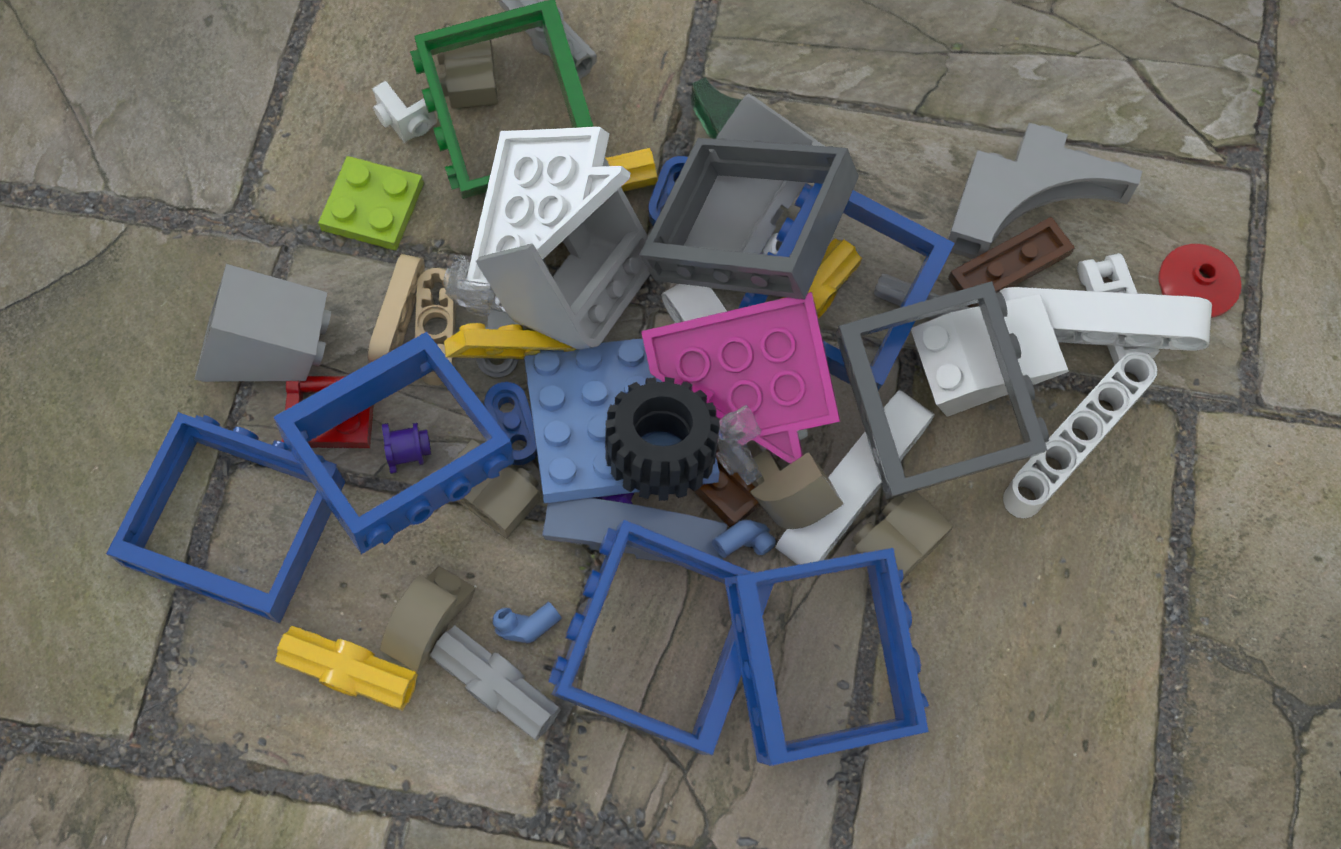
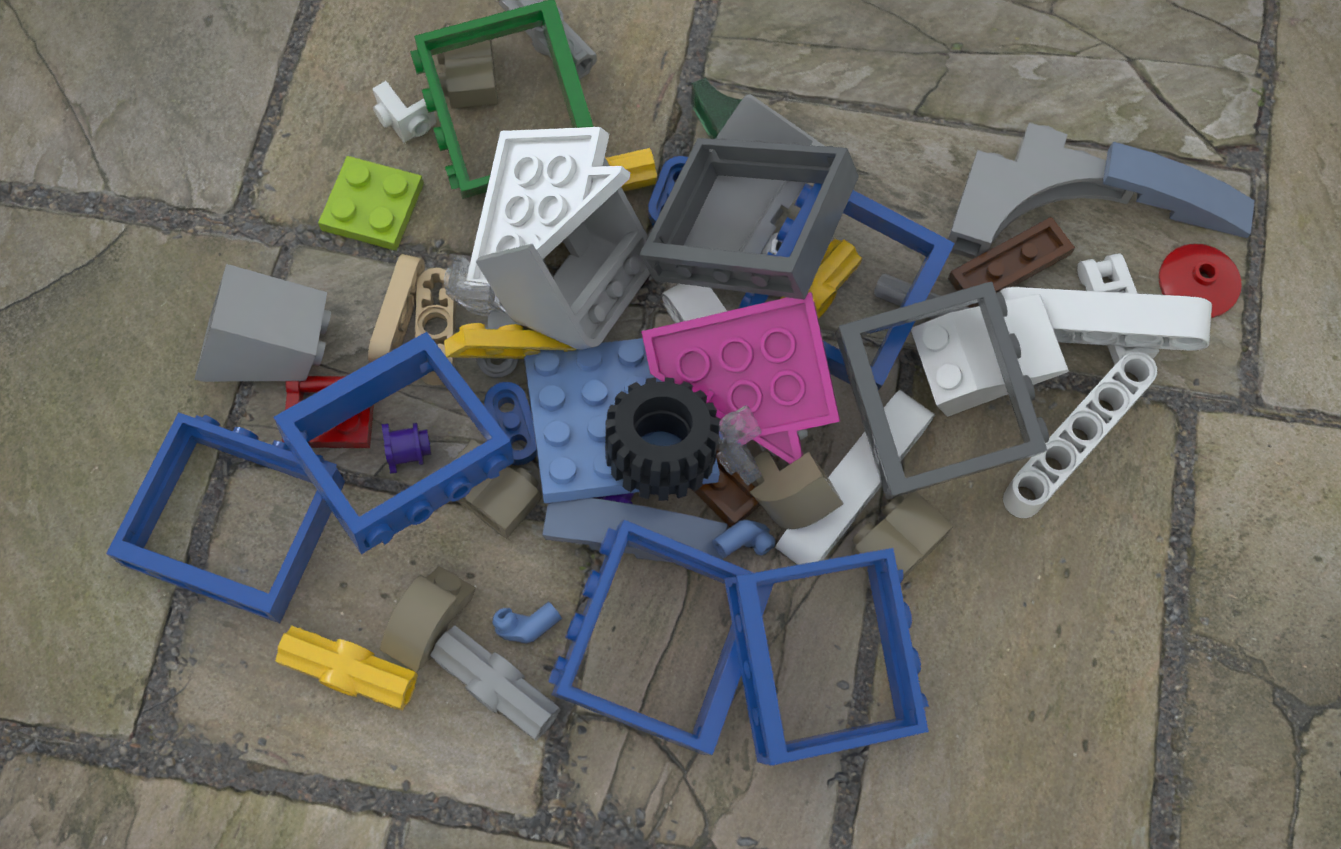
none -> sand blue slope [1103,141,1255,238]

